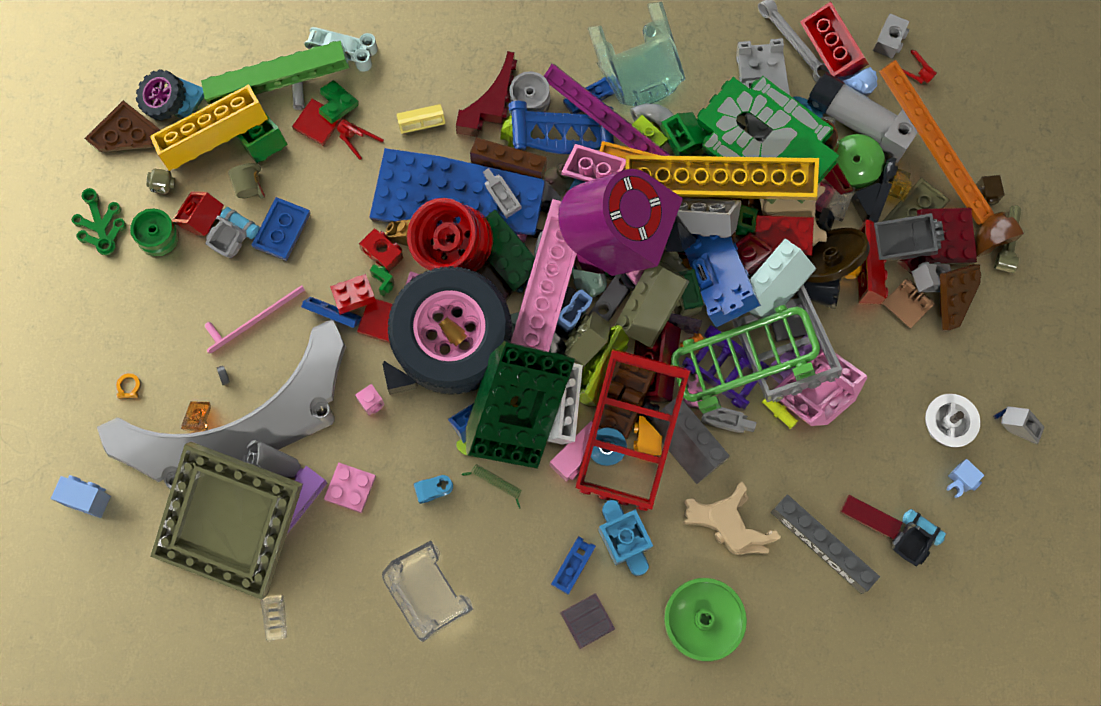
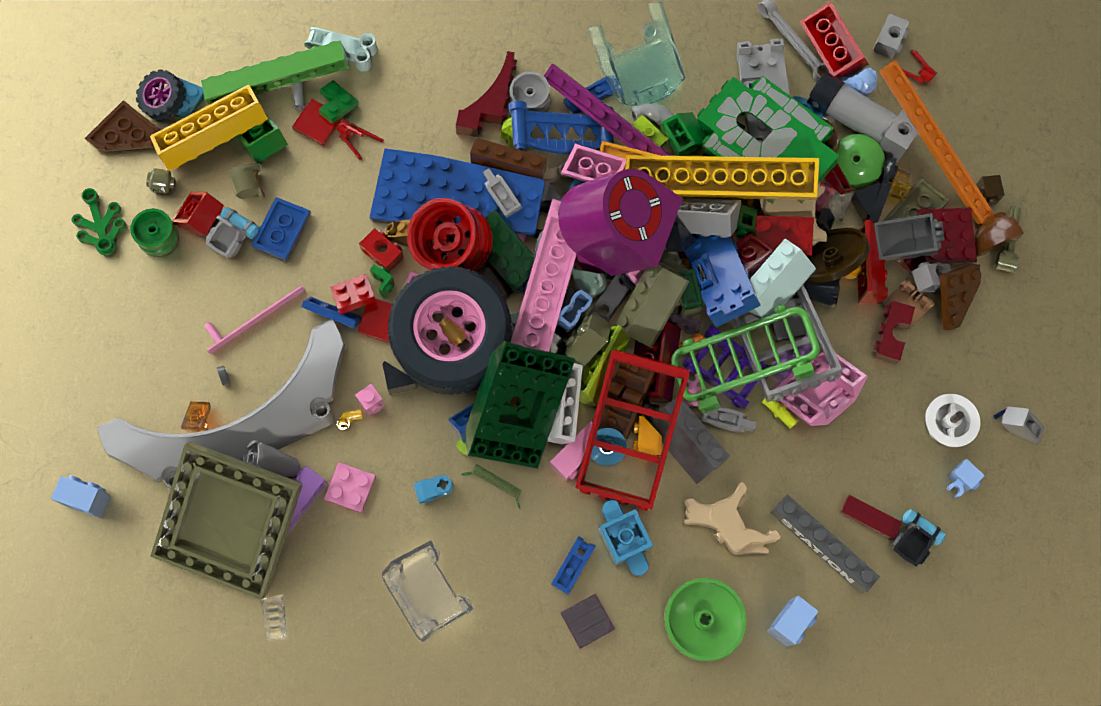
light orange piece [116,373,141,399] -> none
light yellow piece [396,104,445,134] -> none
none -> yellow arm [337,409,363,431]
none -> light blue brick [767,595,818,647]
none -> dark red arch [873,301,915,364]

